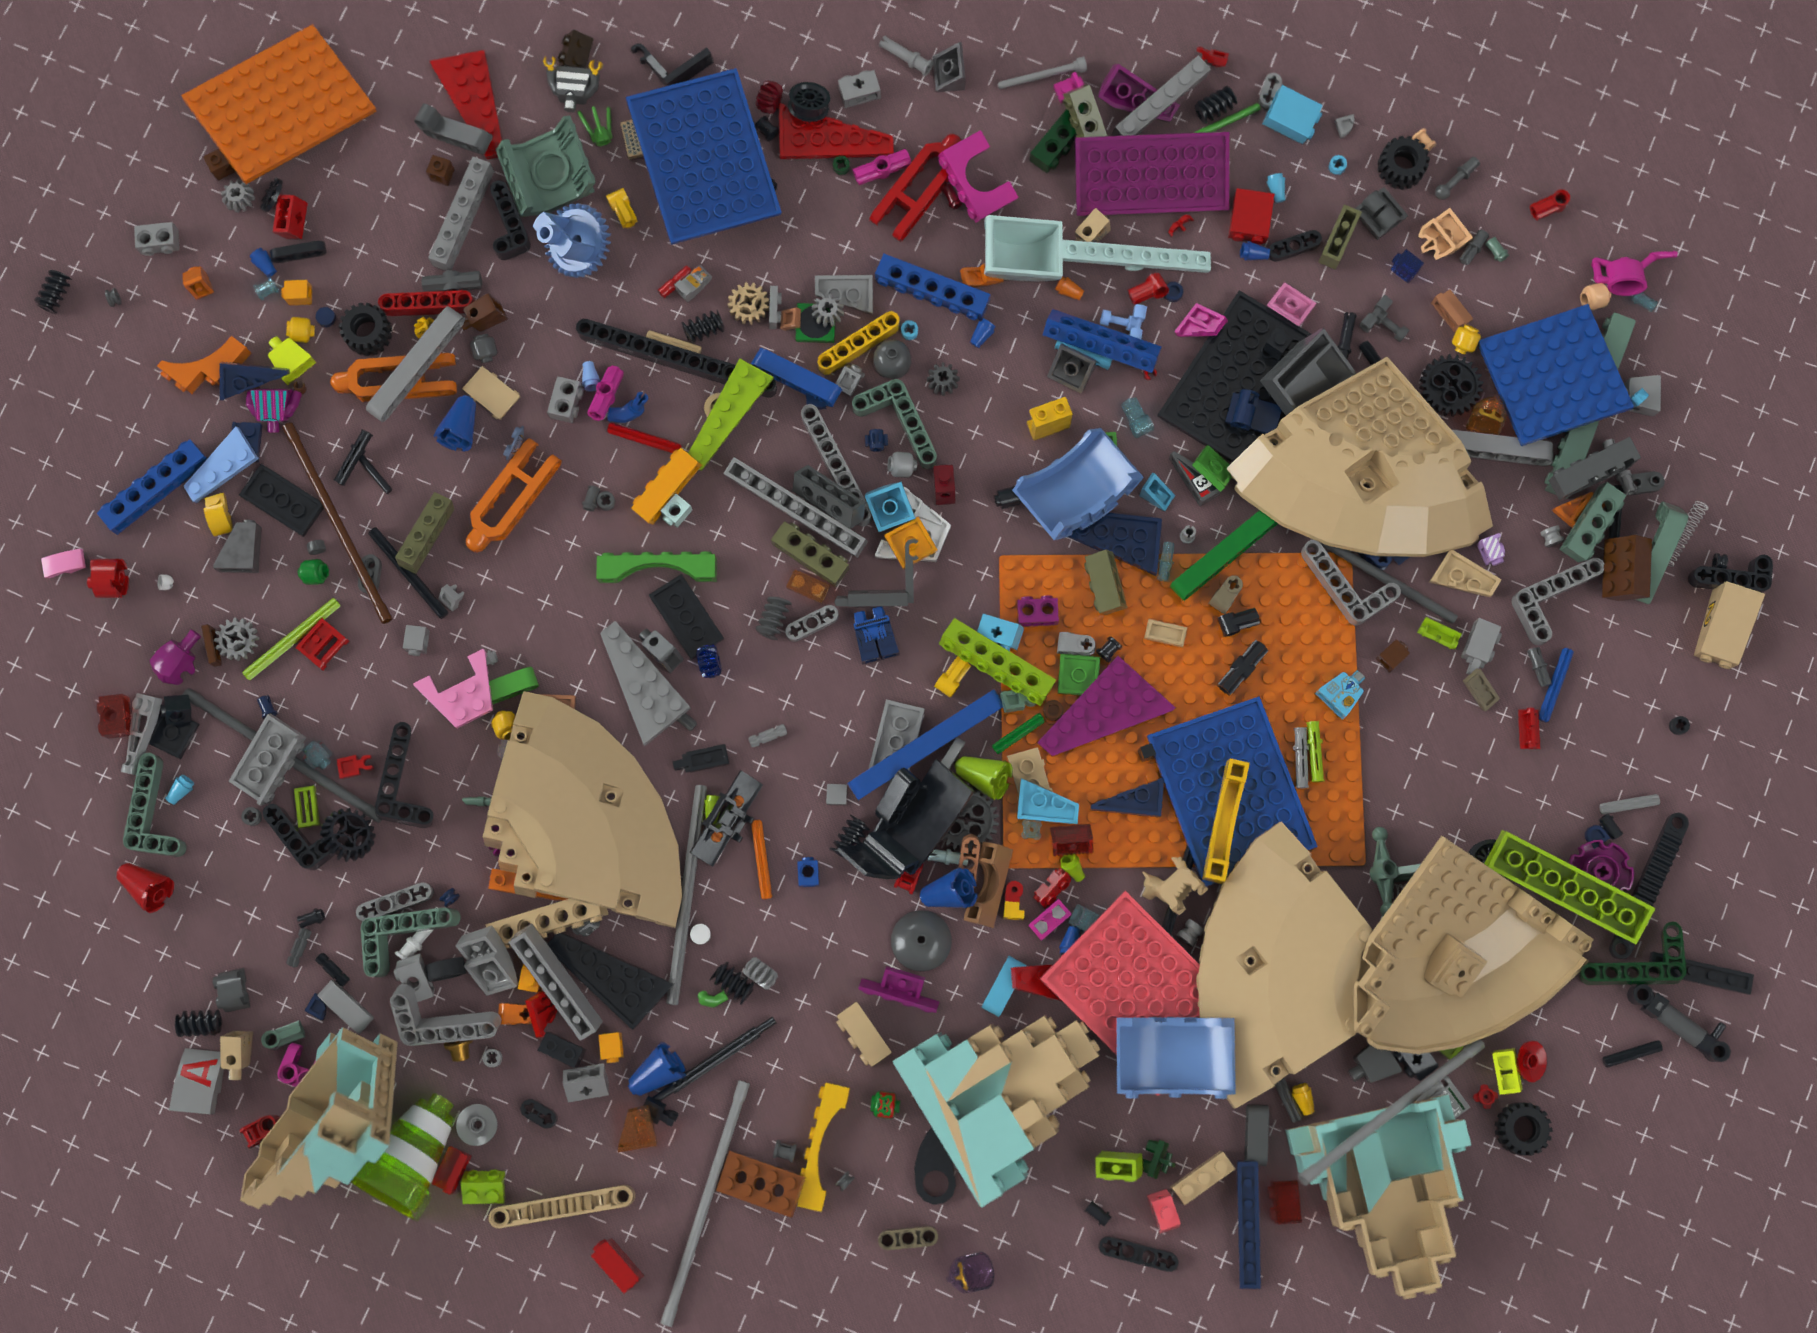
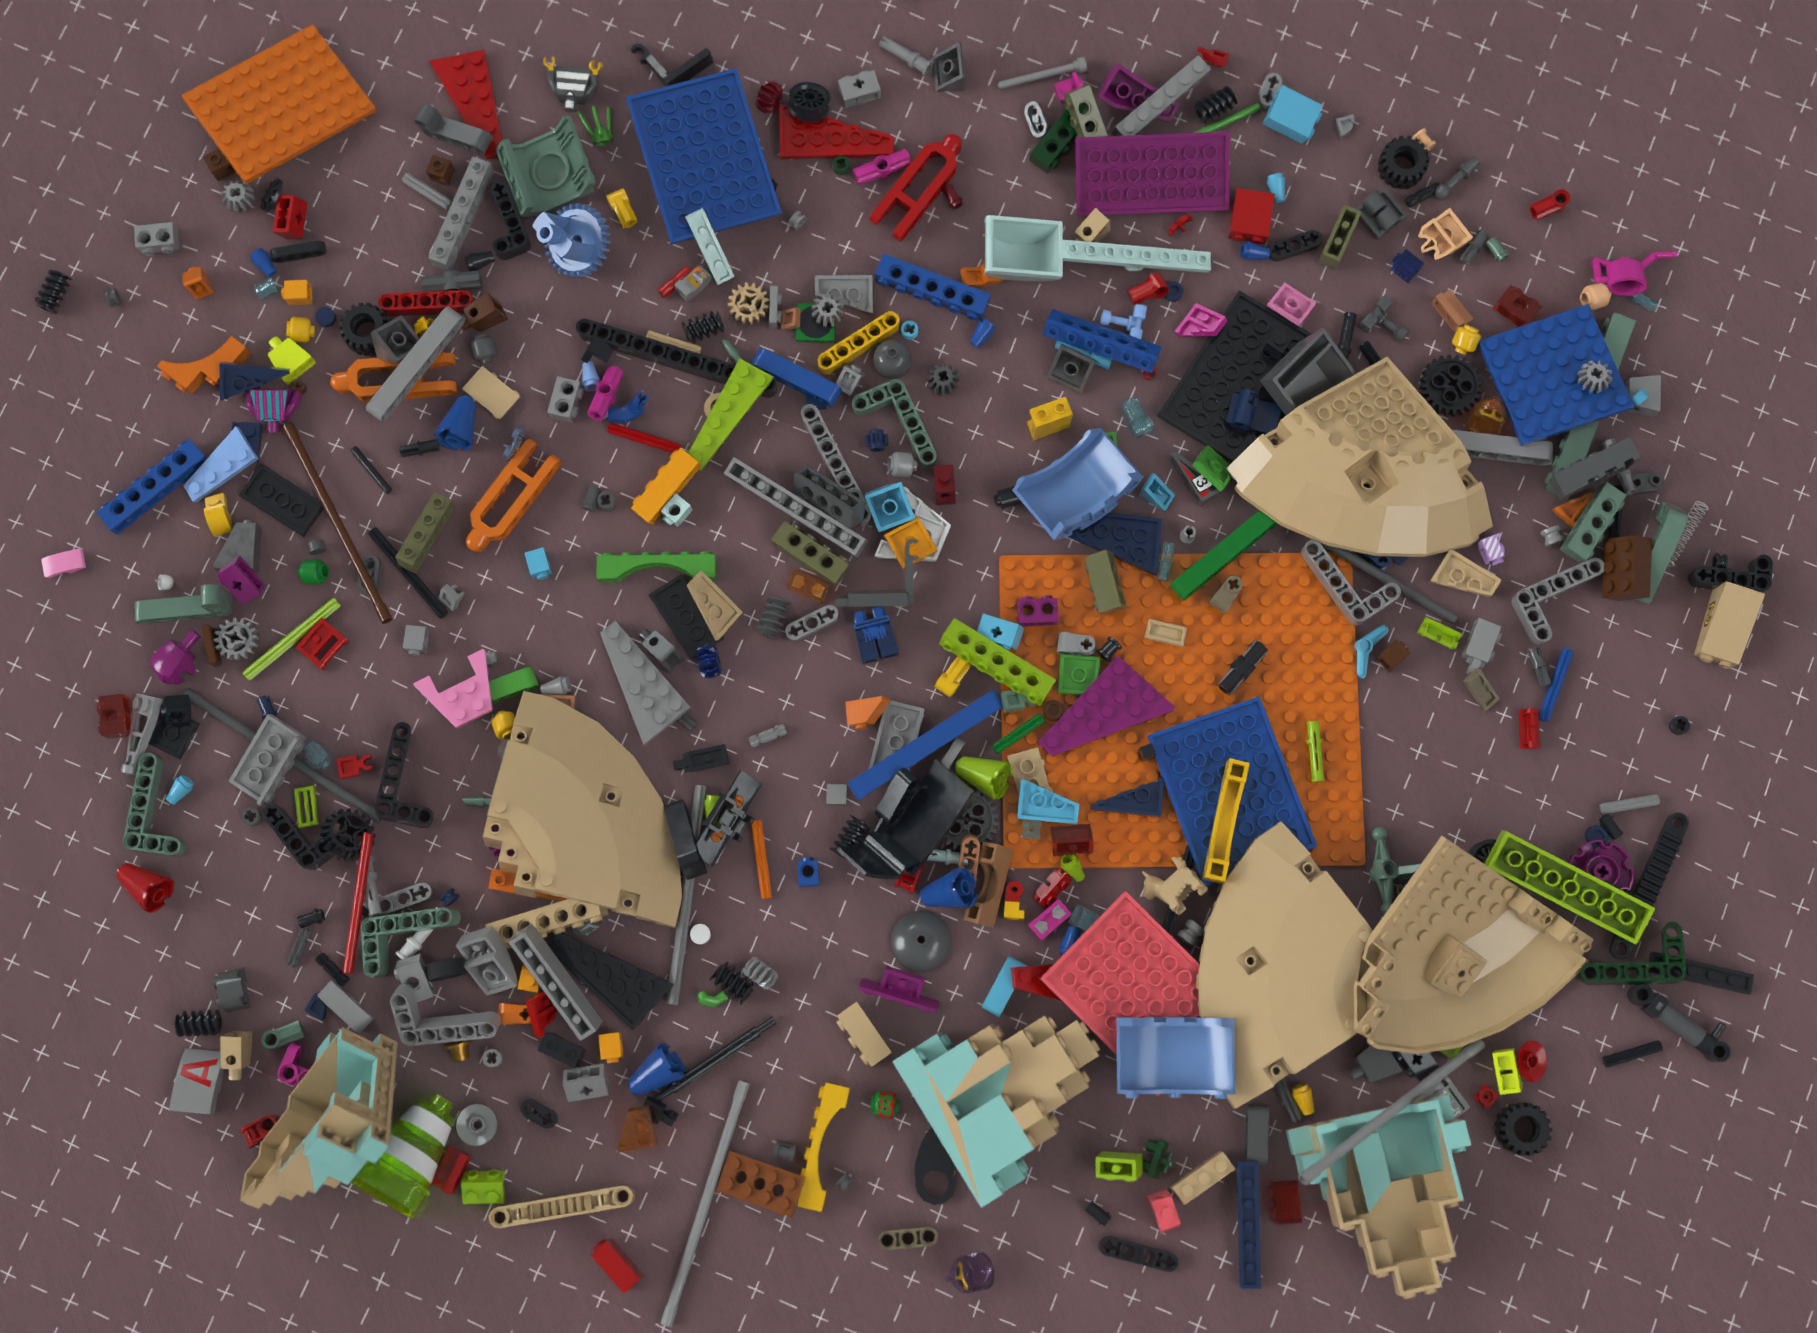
red brick [87,559,129,598] -> none
black pin [333,429,373,486] -> none
dark brown bracket [557,29,594,68] -> none
tile [620,120,643,160] -> none
black bush [755,116,780,141] -> none
dark pink arch [938,130,1019,223] -> none
orange cone [1055,277,1085,300] -> none
black piece [1217,608,1260,637] -> none
light grey pin [1293,727,1309,789] -> none
medium azure torso [1315,670,1365,720] -> none
medium azure bush [1328,155,1347,175] -> none
none -> sand green beam [134,584,232,624]
none -> magenta brick [216,556,266,605]
none -> red piece [343,832,374,974]
none -> light grey pin [356,856,382,917]
none -> flat silver slope [371,315,420,364]
none -> black axle [399,439,440,457]
none -> light grey axle [402,173,452,210]
none -> black cone [465,251,495,271]
none -> medium azure brick [524,547,553,580]
none -> light grey cone [540,675,572,695]
none -> black panel [581,337,615,363]
none -> black beam [664,799,707,880]
none -> light aqua tile [685,208,735,285]
none -> tan wing [687,571,742,641]
none -> sand green piece [721,340,742,364]
none -> light grey bush [788,210,807,230]
none -> orange slope [846,696,890,730]
none -> plate [1024,101,1051,138]
none -> medium azure piece [1355,625,1389,679]
none -> black axle [1405,182,1440,207]
none -> clear red brick [1493,285,1542,327]
none -> light grey gear [1577,360,1612,394]

